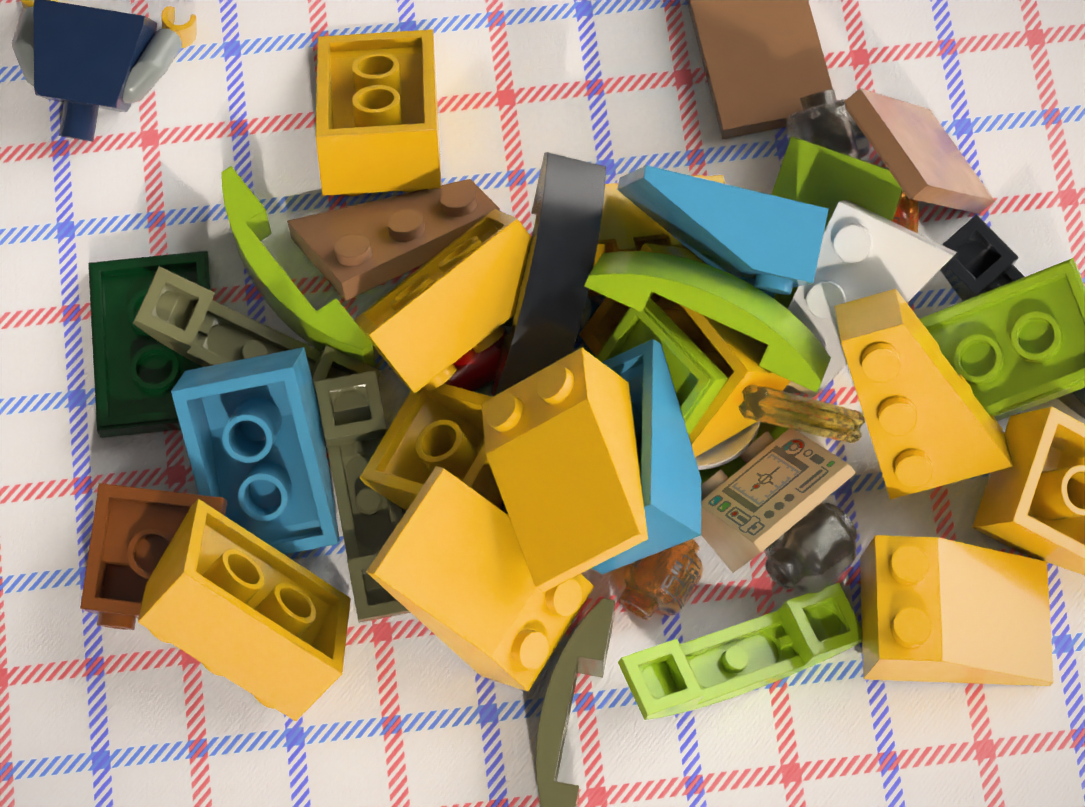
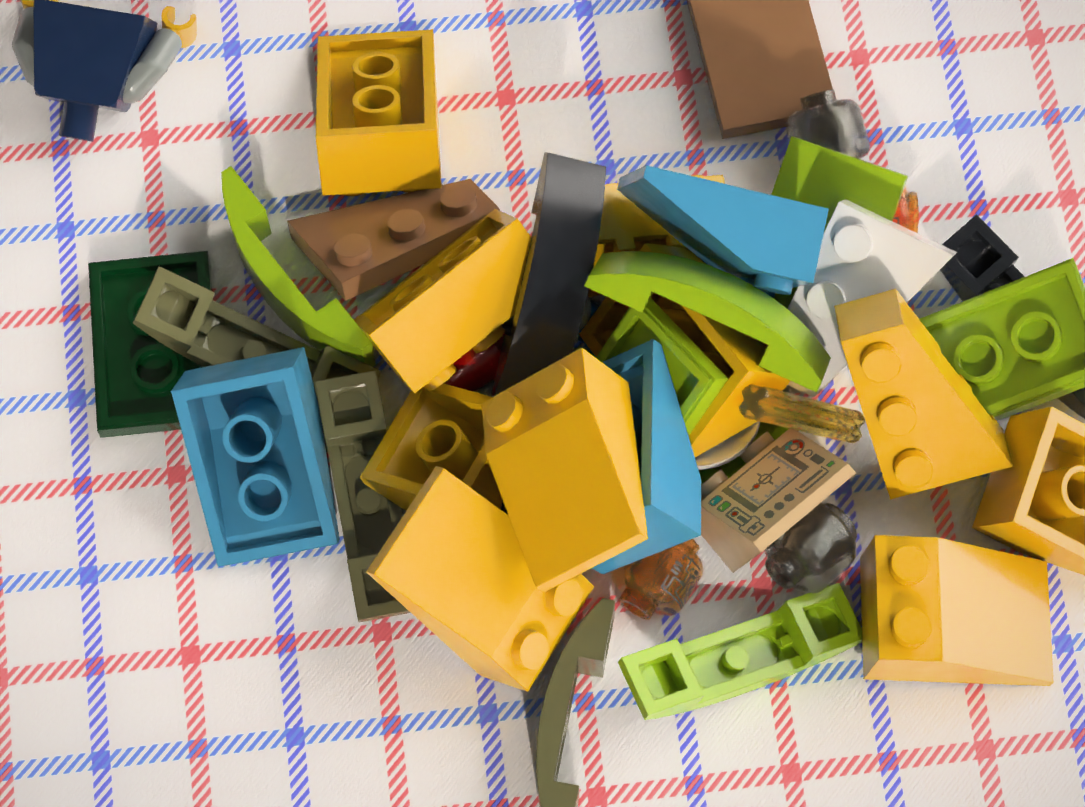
dark orange plate [80,483,227,630] -> none
yellow slope [138,499,351,721] -> none
tile [844,88,995,214] -> none

